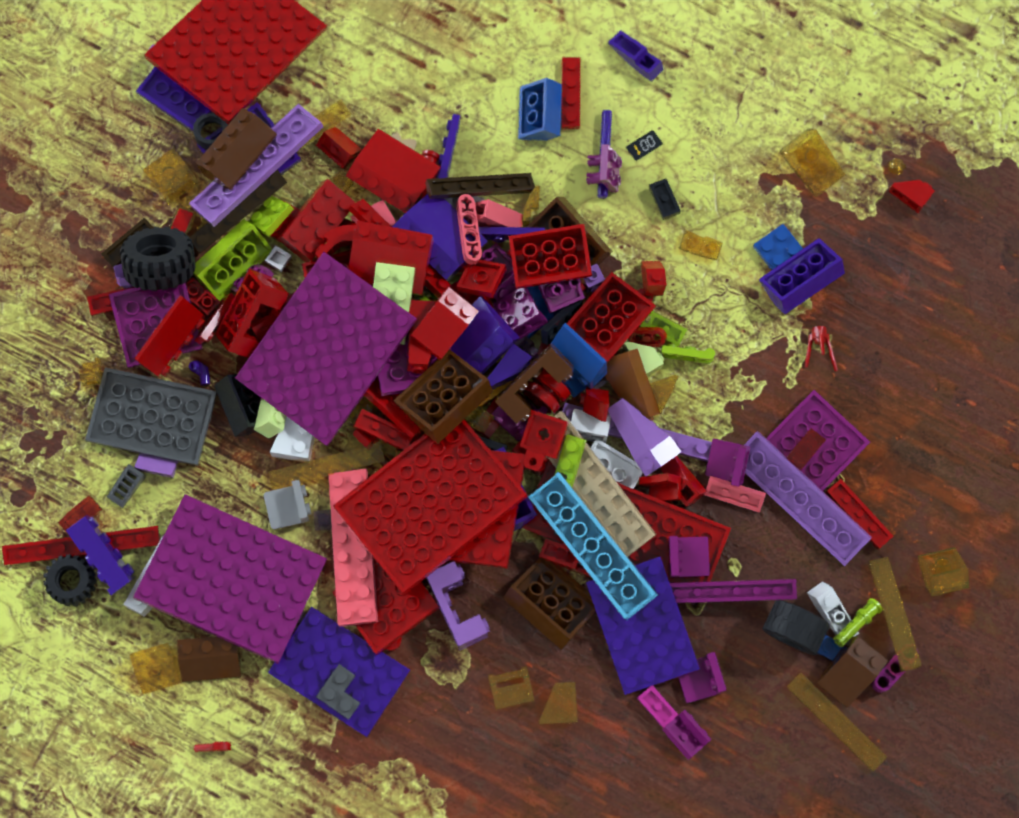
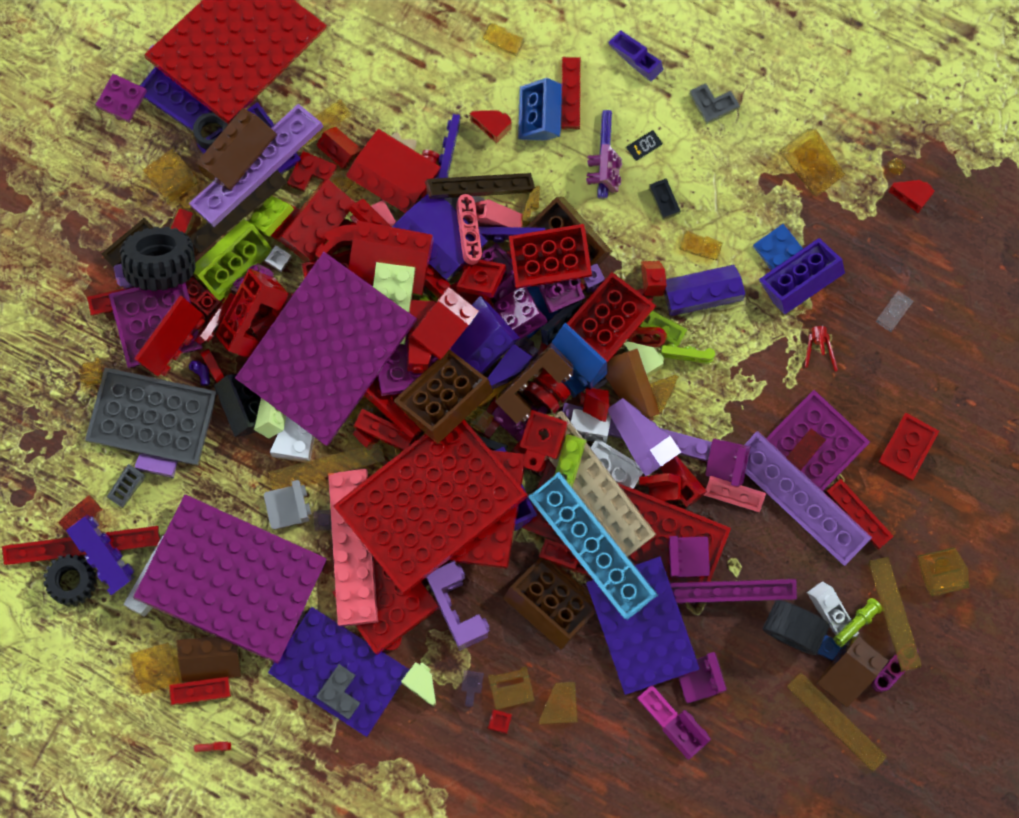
none -> magenta plate [95,74,147,123]
none -> red plate [169,677,231,705]
none -> red beam [200,349,224,383]
none -> red plate [287,151,337,193]
none -> yellowish green slope [401,662,436,707]
none -> clear purple plate [461,670,484,707]
none -> red slope [469,110,512,144]
none -> clear yellow slope [482,23,525,56]
none -> red tile [488,709,512,734]
none -> dark purple slope [664,265,746,317]
none -> dark grey plate [689,83,740,124]
none -> clear plate [876,291,913,332]
none -> red plate [878,412,939,481]

